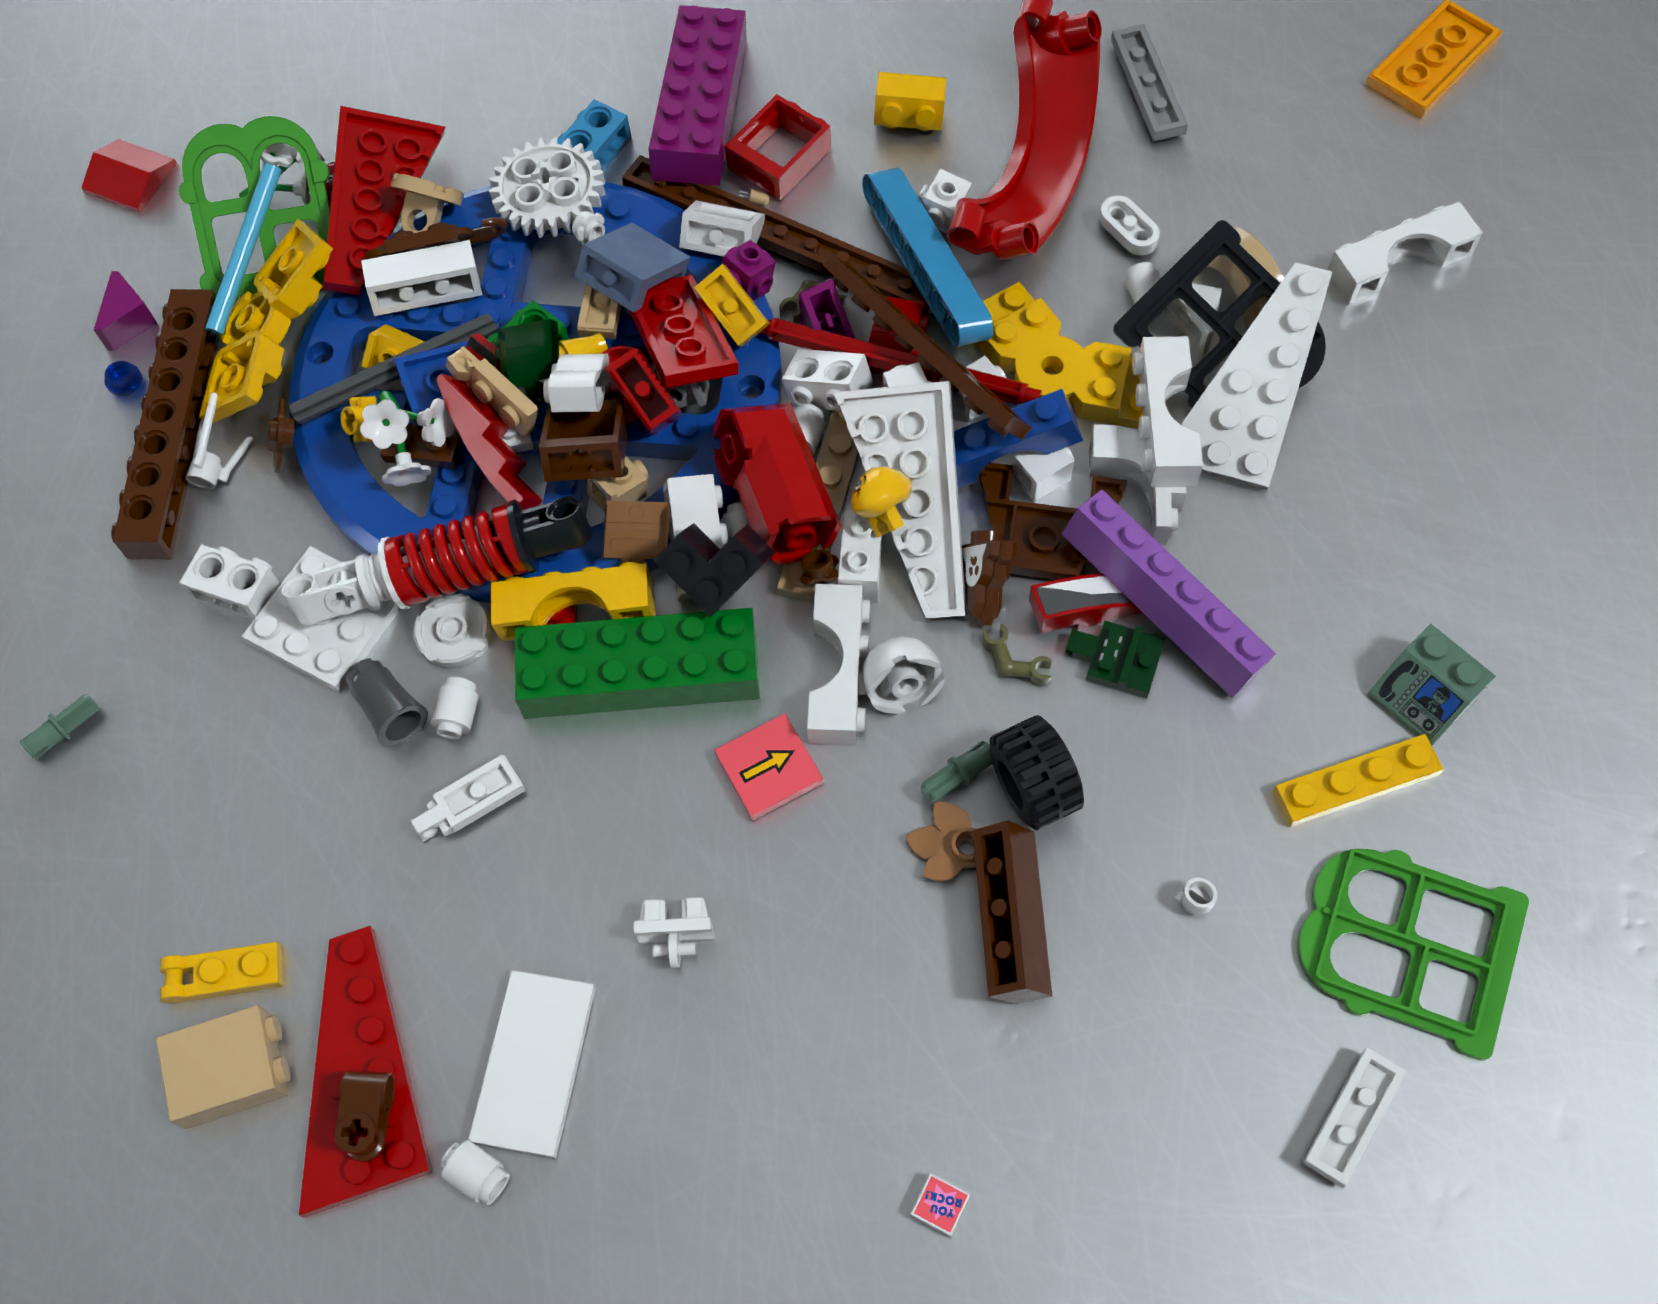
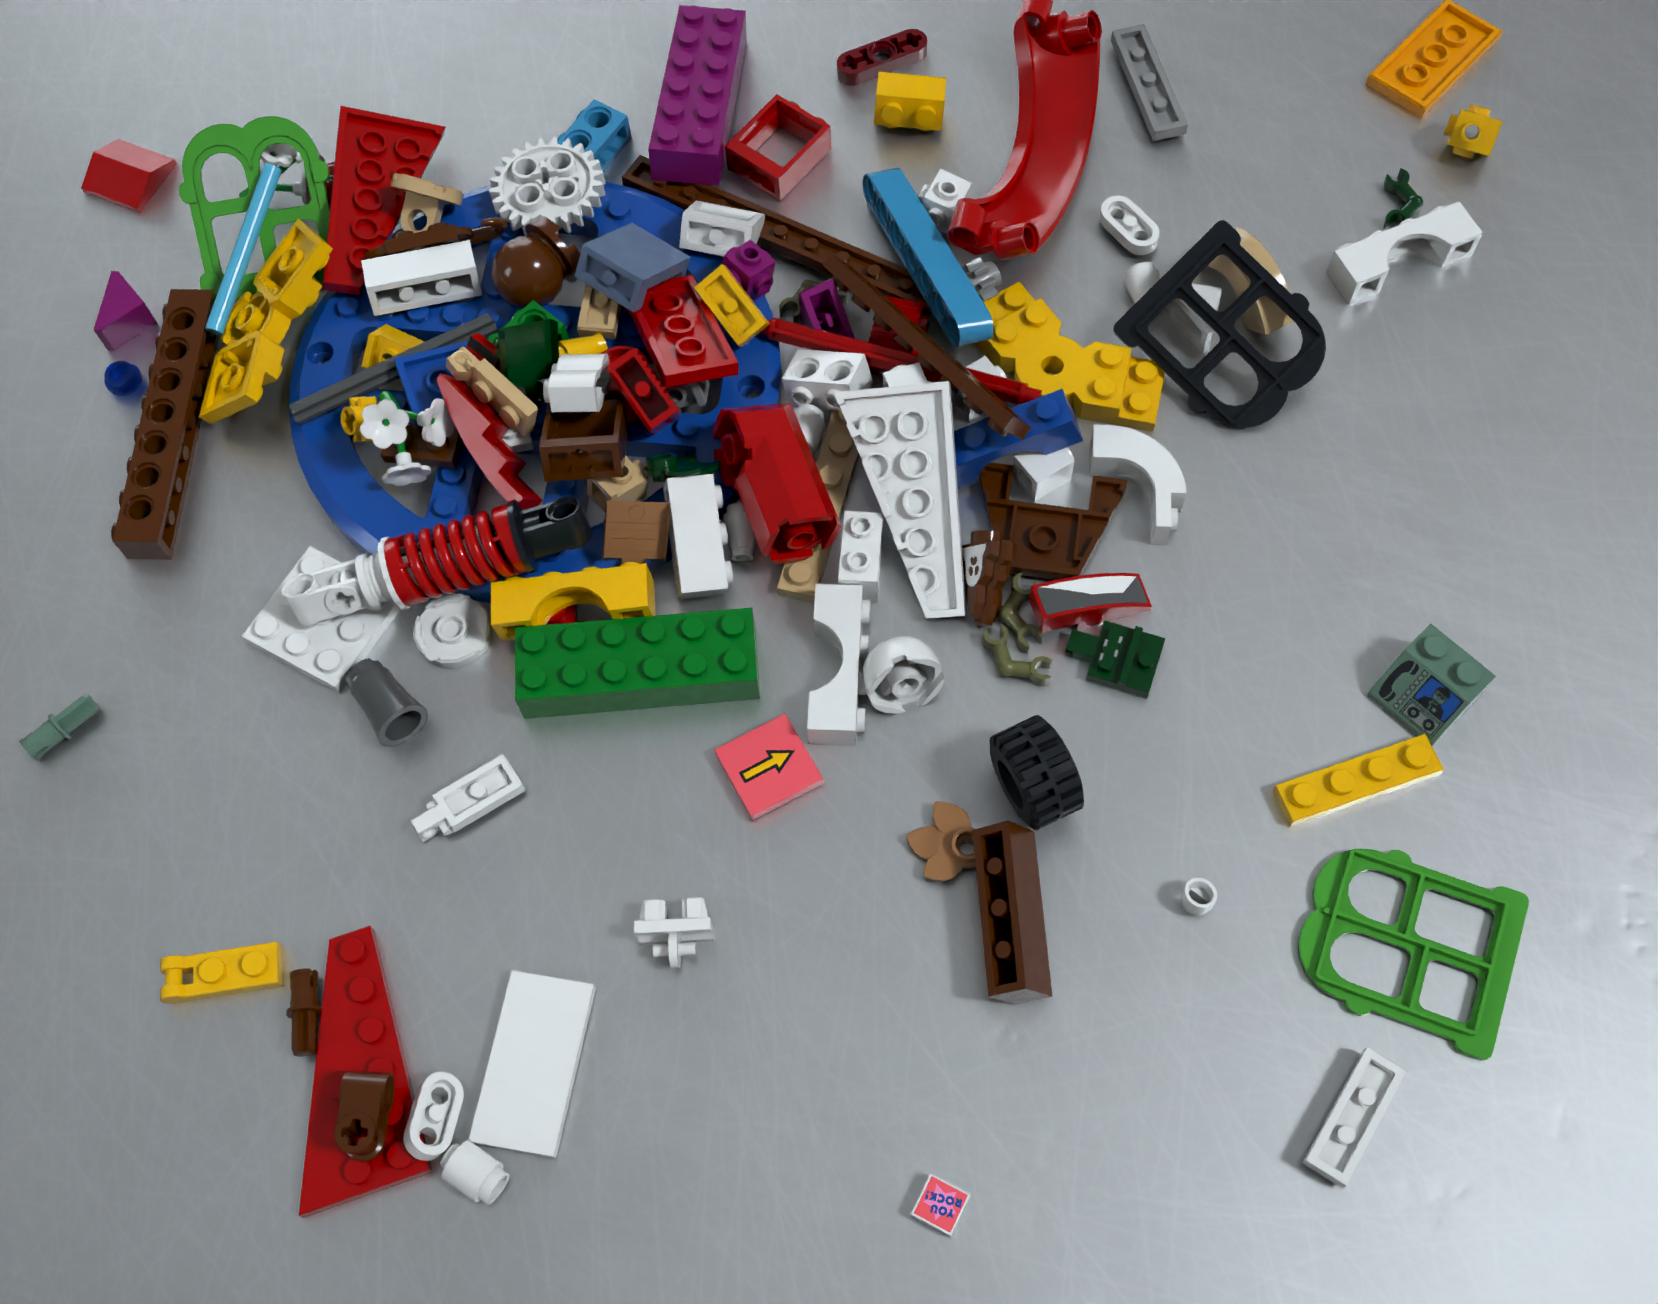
tan brick [156,1005,290,1129] -> none
white brick [179,544,281,620] -> none
white plant [185,393,253,490] -> none
reddish brown plate [267,398,294,473] -> none
white brick [430,677,479,739] -> none
white plate [572,211,605,245] -> none
black brick [653,523,776,618] -> none
tan piece [739,189,770,206] -> none
reddish brown plate [800,549,839,586] -> none
yellow piece [851,467,912,537] -> none
sand green axle [920,740,993,803] -> none
medium lavender brick [1061,490,1276,698] -> none
white arch [1132,336,1203,487] -> none
white wing [1181,262,1333,490] -> none
none -> reddish brown axle [286,968,322,1057]
none -> white plate [403,1071,464,1161]
none -> reddish brown tile [491,215,580,309]
none -> dark green plate [643,453,721,482]
none -> dark red beam [837,29,927,86]
none -> light grey gear [962,256,1002,302]
none -> olive arm [998,572,1043,654]
none -> dark green arm [1383,168,1423,229]
none -> yellow brick [1443,104,1503,159]

